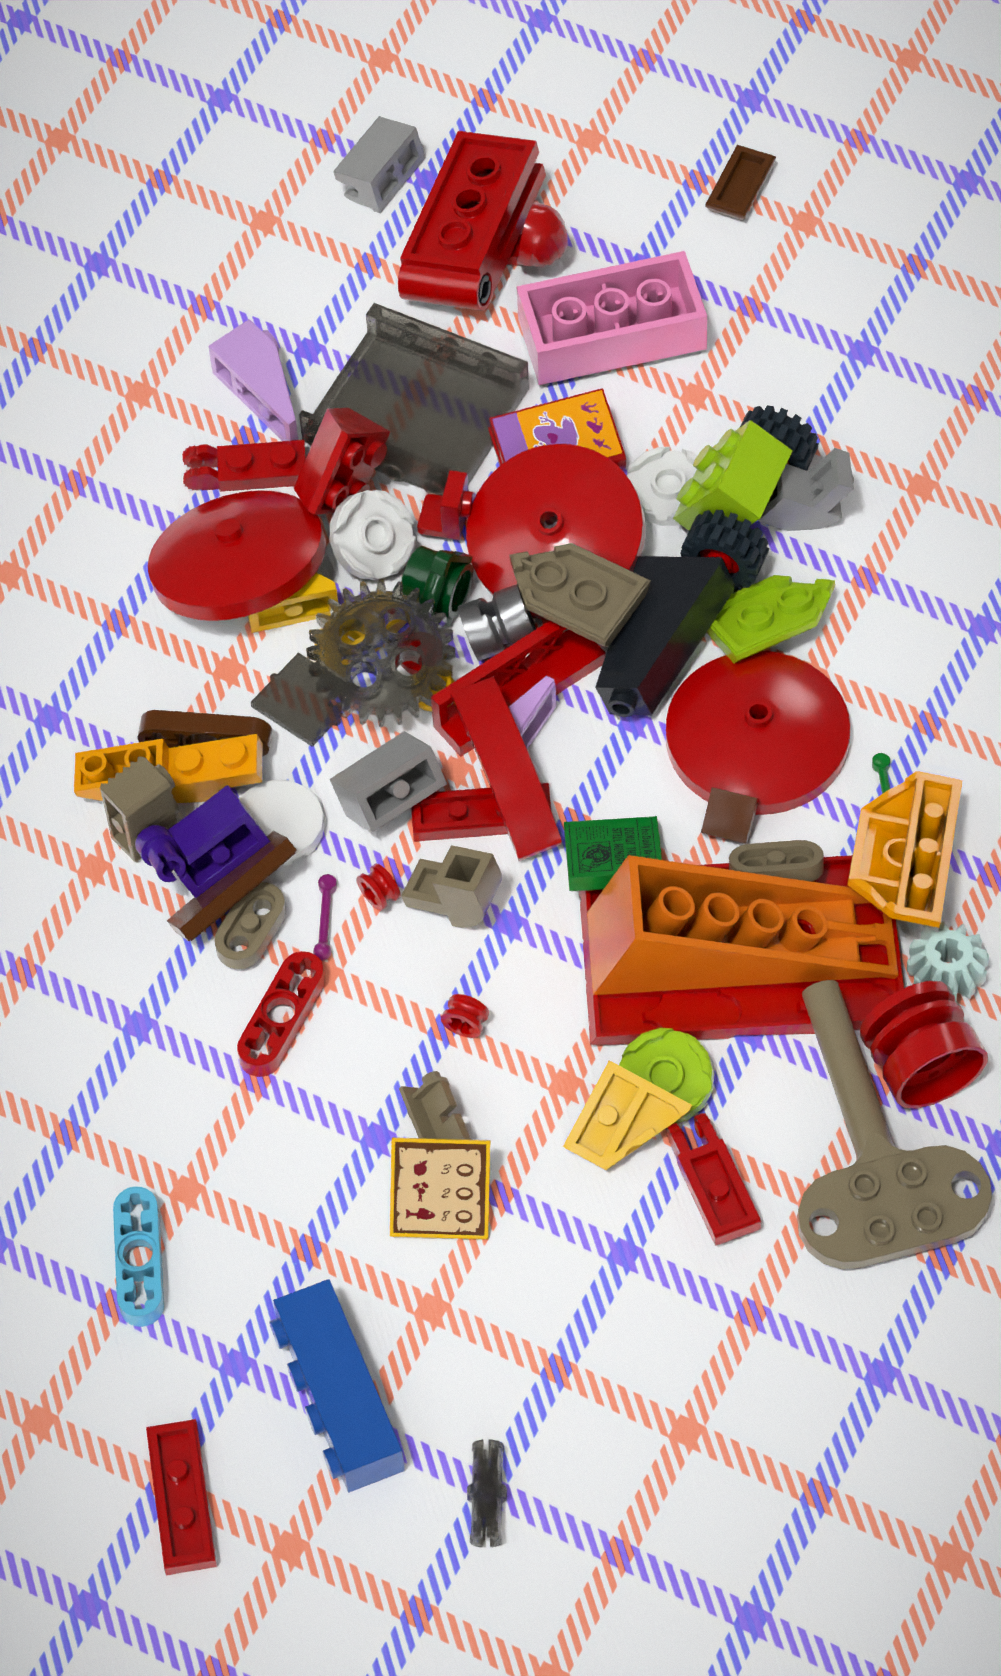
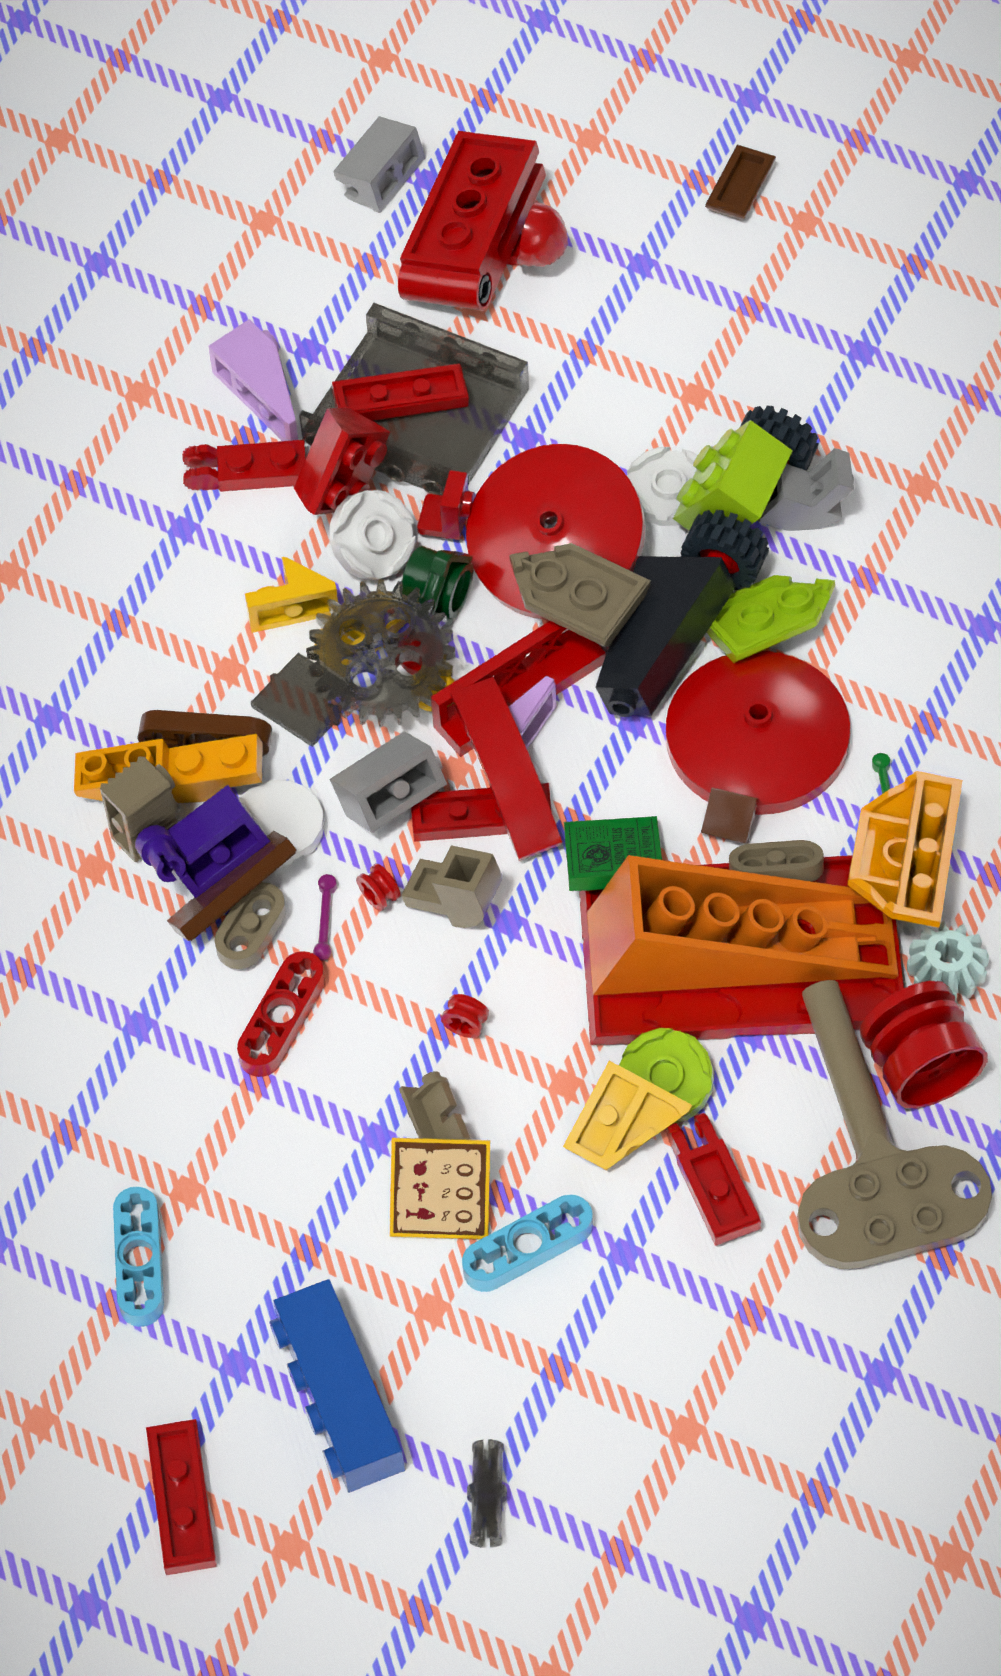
red dish [147,490,326,621] -> none
flat silver wheel [458,584,536,661] -> none
piece [488,388,626,470] -> none
bright pink brick [516,251,707,385] -> none
none -> red tile [332,363,469,421]
none -> medium azure beam [462,1195,593,1292]

